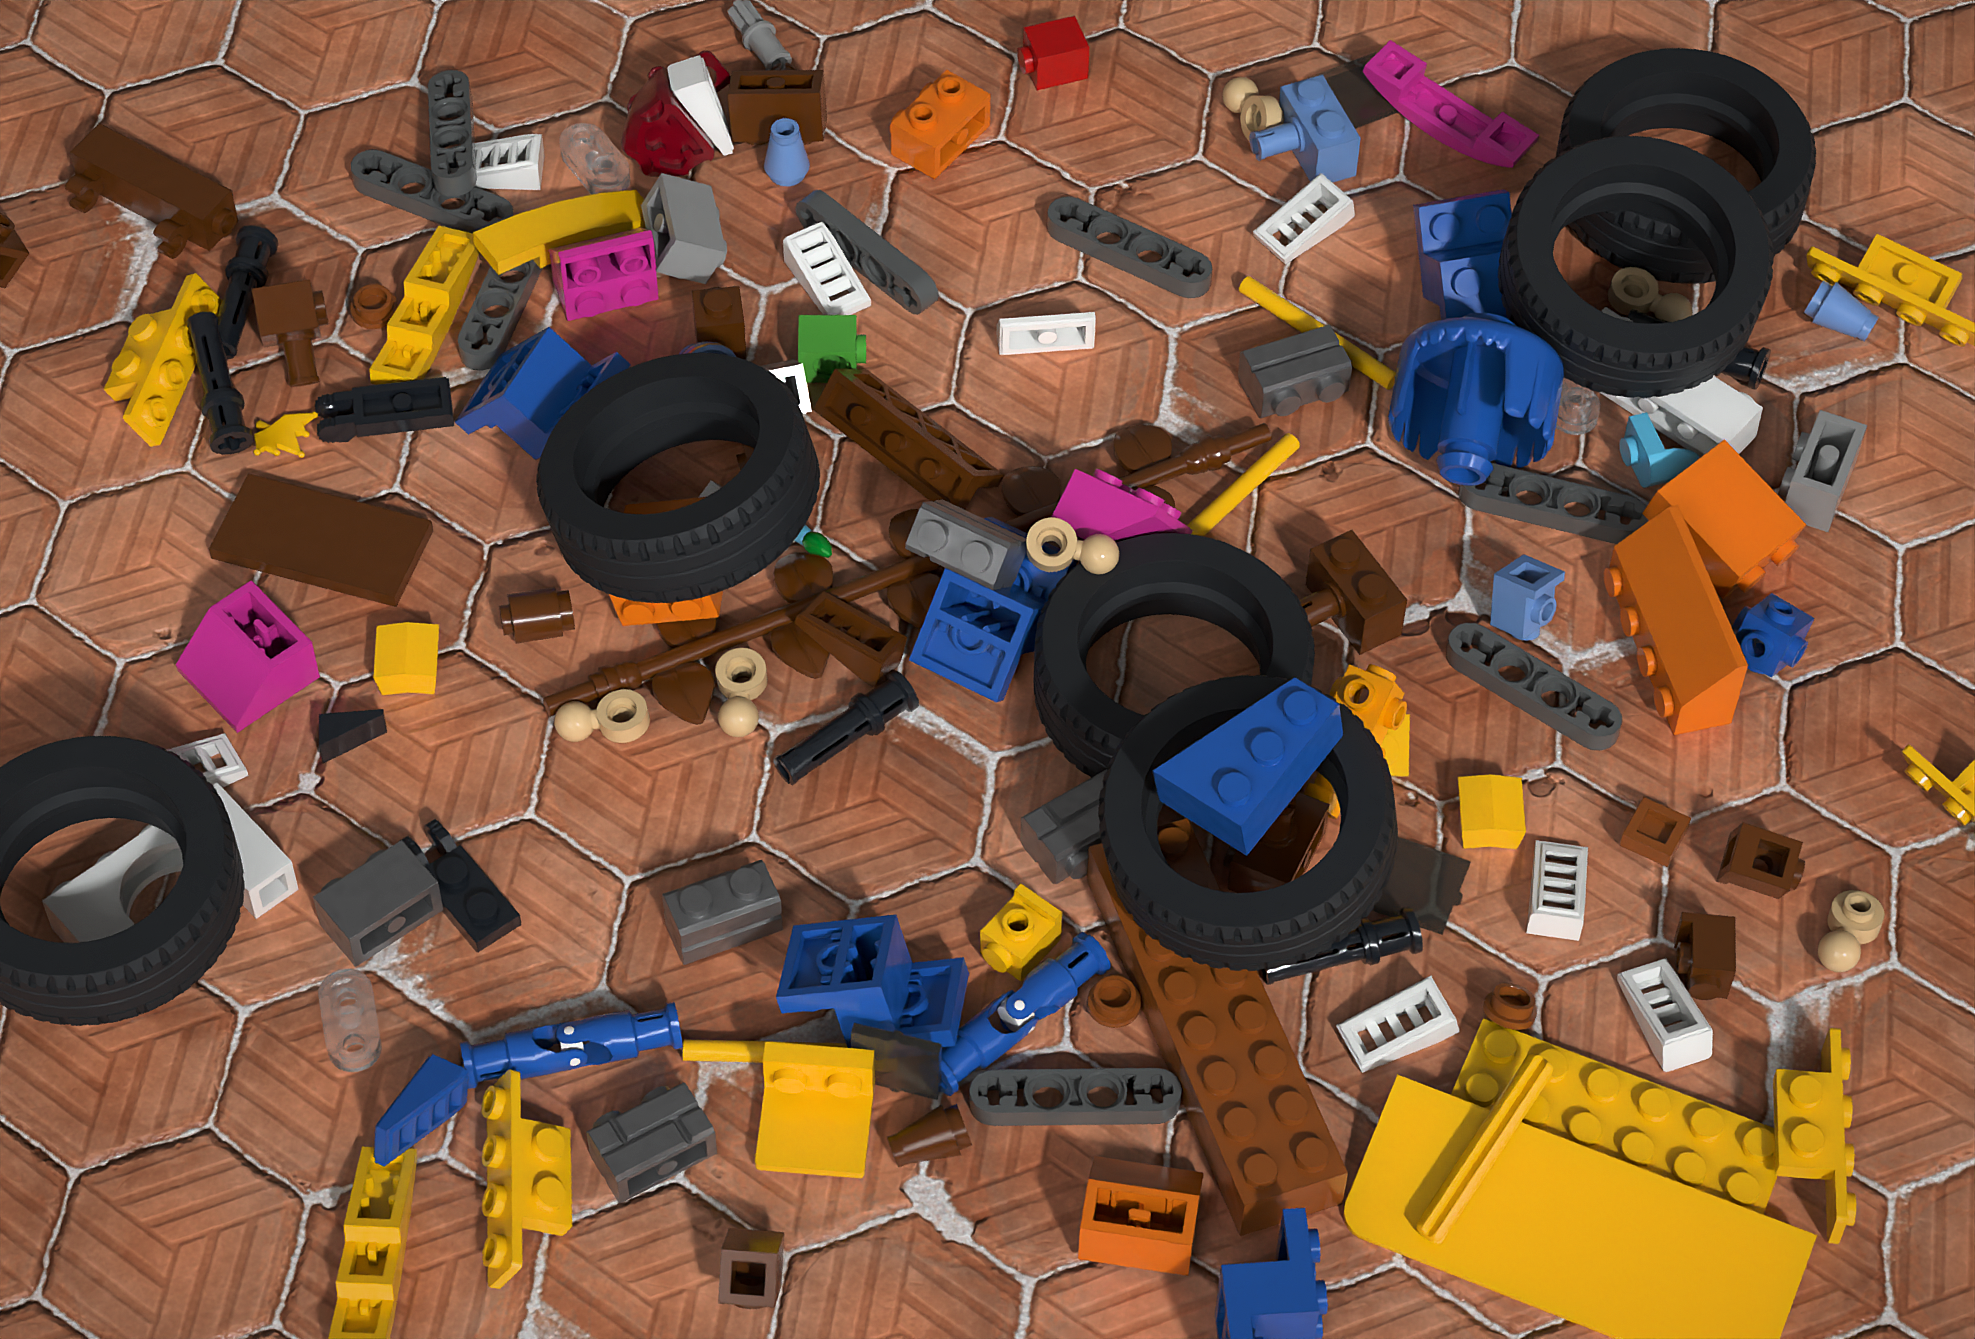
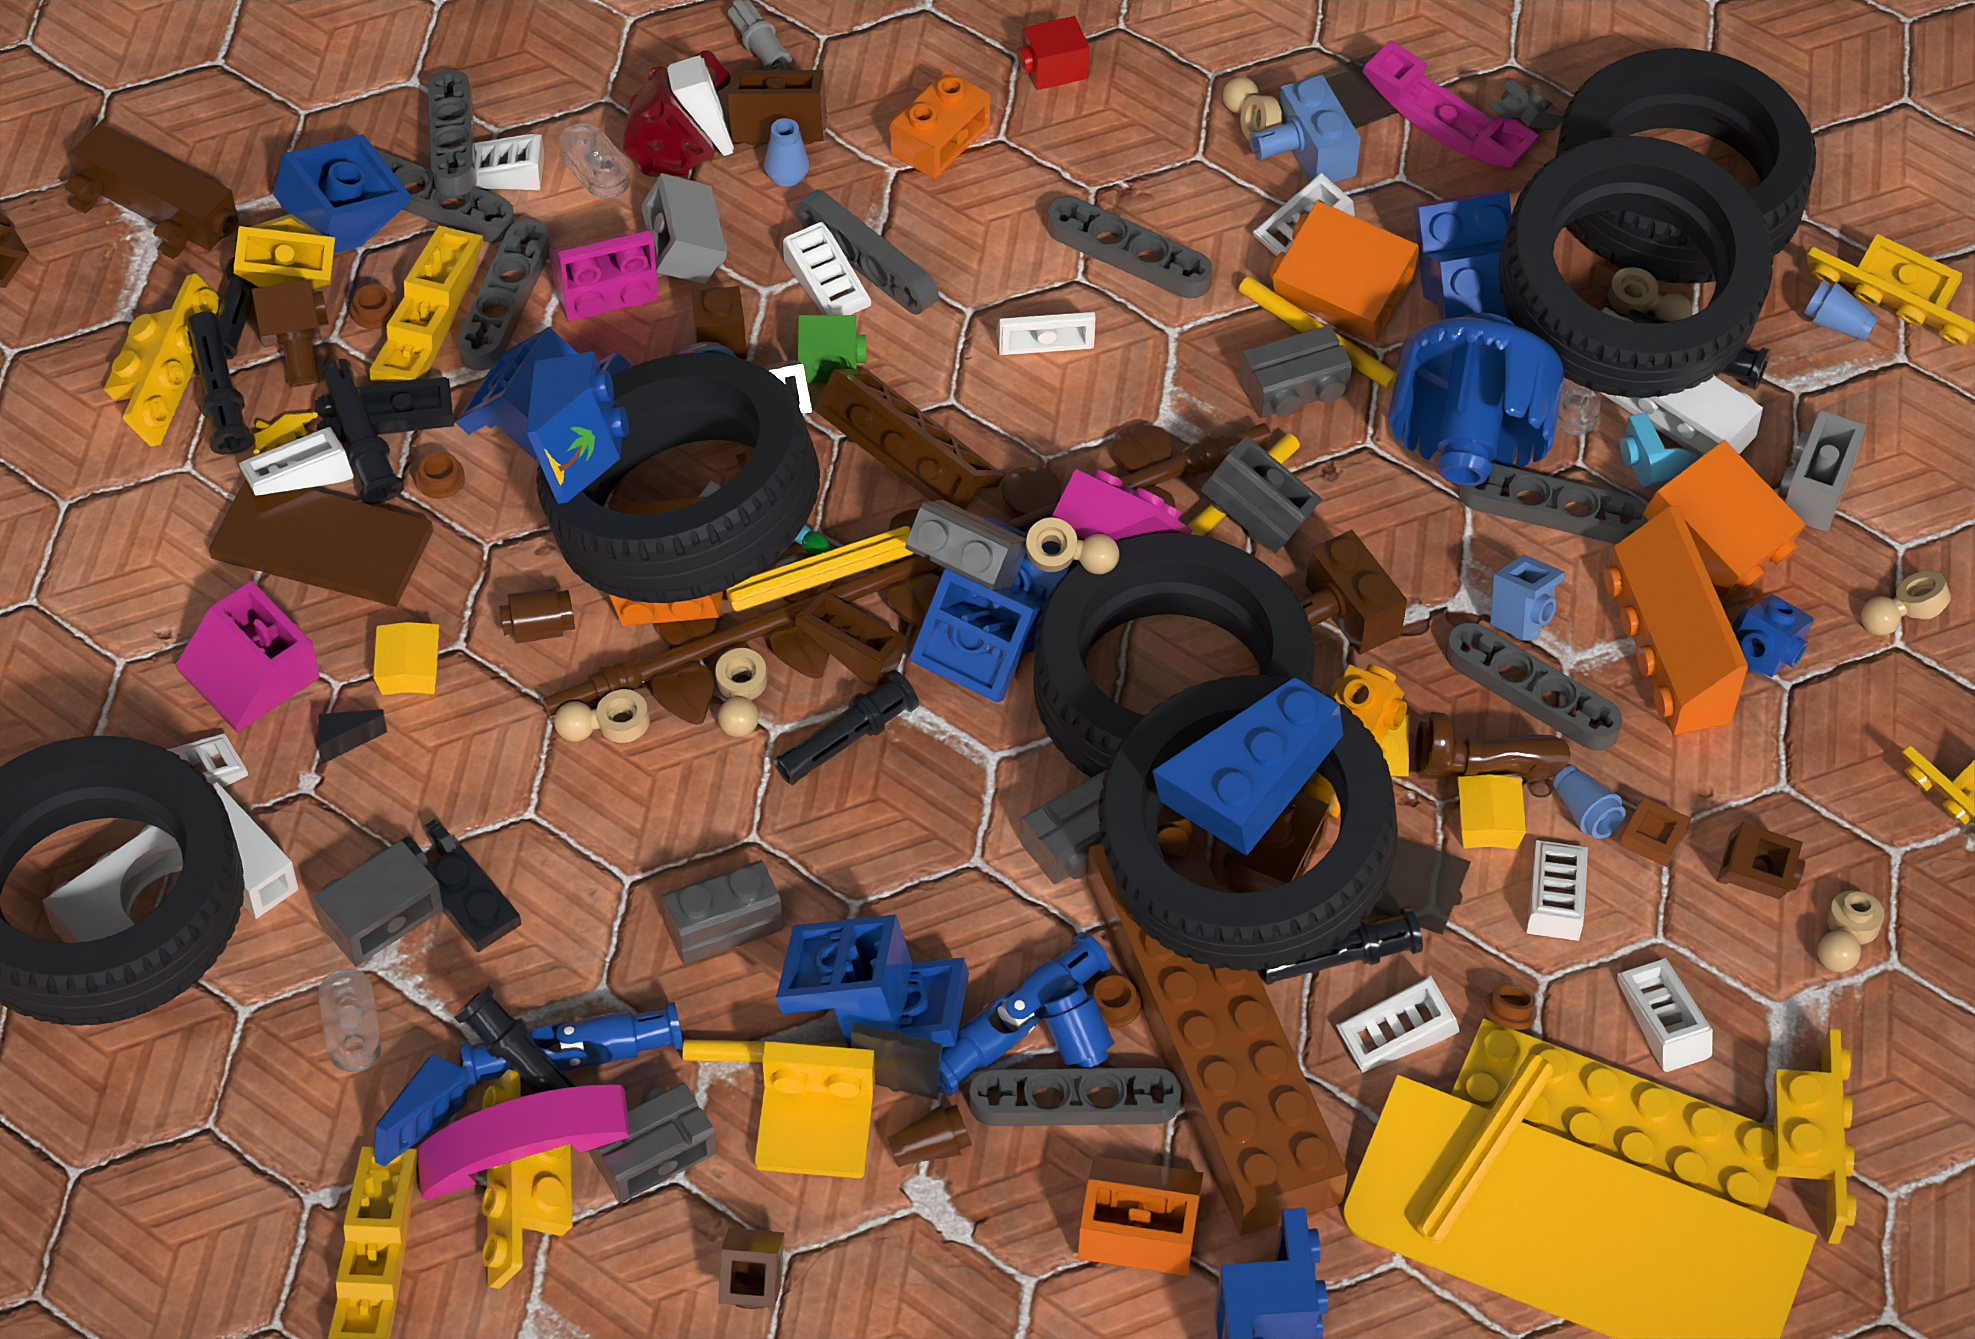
yellow slope [473,190,646,275] -> none
yellow brick [980,883,1062,981] -> none
reddish brown brick [1674,912,1736,1000] -> none
none -> yellow slope [234,214,335,289]
none -> white slope [239,427,354,496]
none -> blue slope [273,134,411,254]
none -> black pin [320,359,404,504]
none -> dark orange plate [415,452,465,499]
none -> dark pink slope [417,1085,630,1200]
none -> black pin [454,984,576,1093]
none -> blue slope [526,351,629,504]
none -> yellow axle [726,526,915,612]
none -> blue brick [1044,985,1115,1069]
none -> flat silver brick [1201,435,1322,553]
none -> orange brick [1270,200,1420,343]
none -> reddish brown piece [1415,712,1571,781]
none -> dark grey plate [1489,80,1564,131]
none -> medium blue cone [1553,765,1626,839]
none -> tan plate [1861,571,1951,636]

